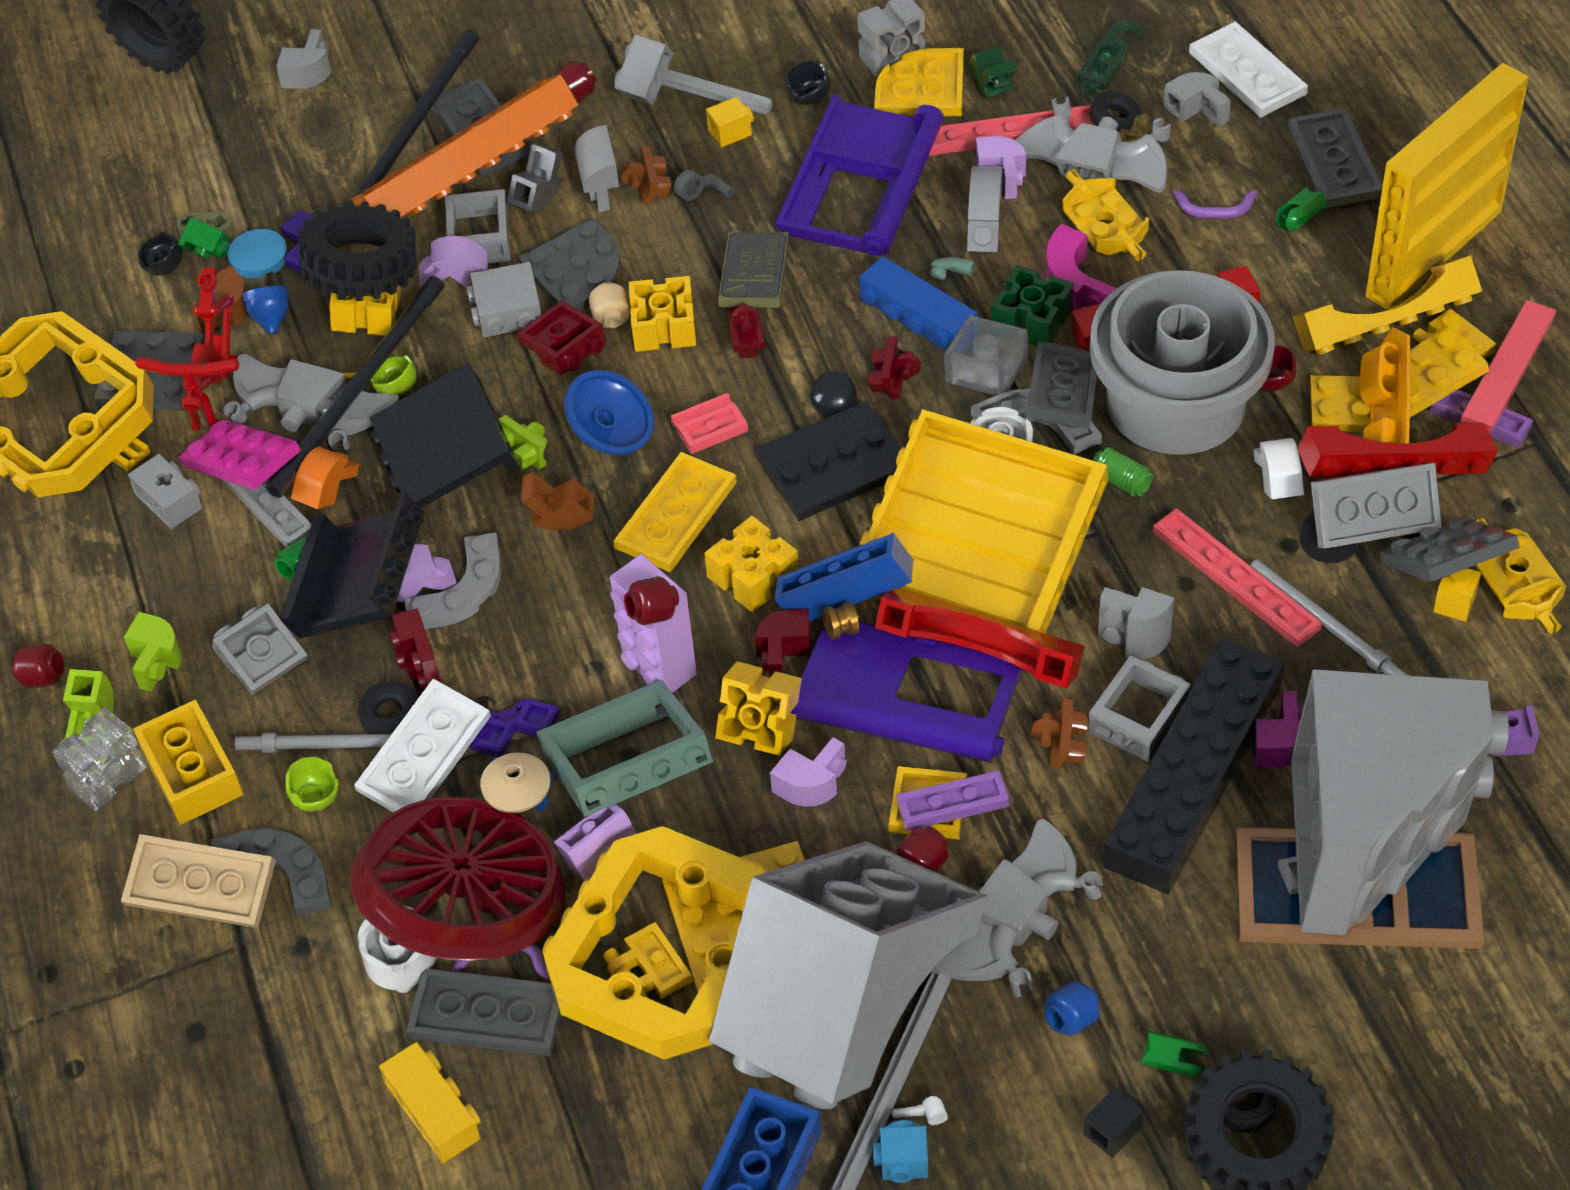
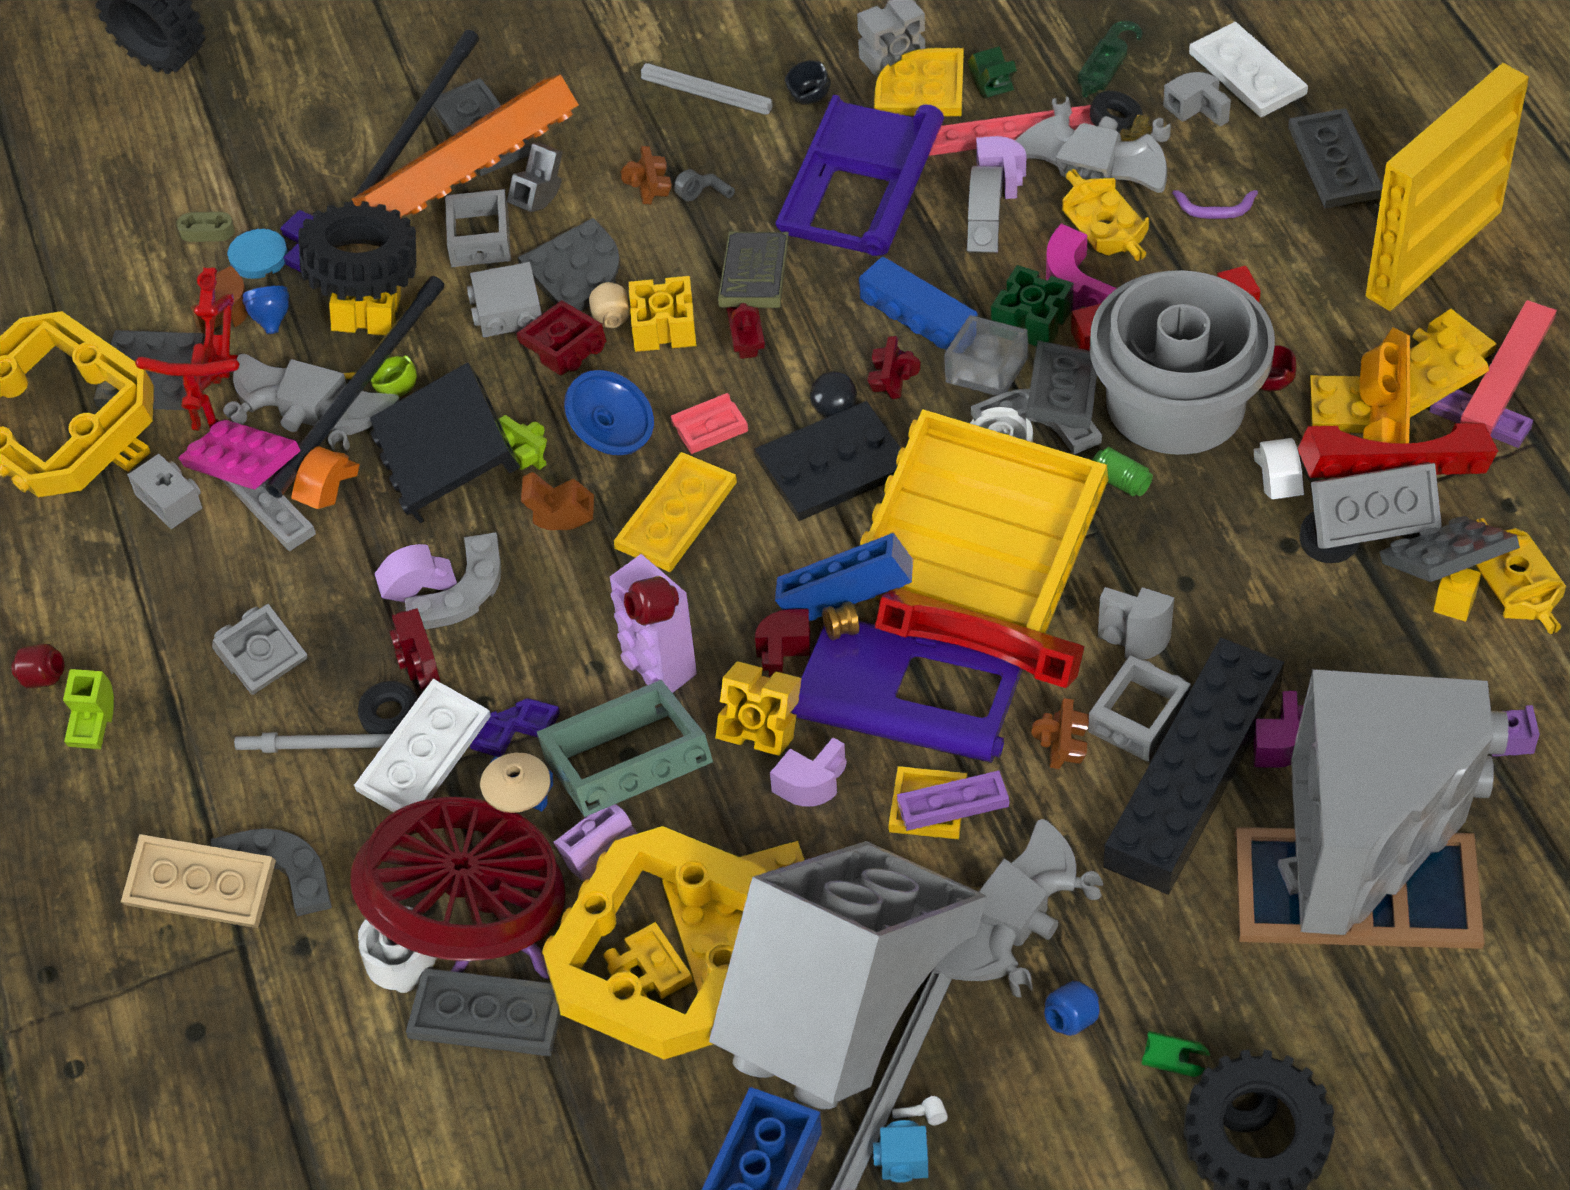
clear brick [52,707,147,812] -> none
lime brick [124,612,182,692] -> none
yellow brick [133,700,243,825] -> none
black hair [137,231,183,276] -> none
green brick [178,217,230,260] -> none
green cone [274,535,308,580] -> none
light grey brick [276,29,331,89] -> none
black panel [280,493,425,639] -> none
lime hair [285,756,339,812] -> none
yellow brick [379,1042,481,1164] -> none
lavender brick [419,236,488,287] -> none
dark red head [555,61,597,103] -> none
light grey brick [574,125,619,212] -> none
light grey brick [614,34,674,106] -> none
yellow brick [704,516,799,613] -> none
yellow brick [706,97,754,148] -> none
dark red head [896,826,949,873] -> none
sand green arm [930,257,975,280] -> none
black brick [1084,1087,1144,1158] -> none
coral tile [1153,508,1322,648] -> none
light grey bar [1250,559,1409,676] -> none
green piece [1276,187,1327,232] -> none
yellow arch [1293,256,1482,355] -> none

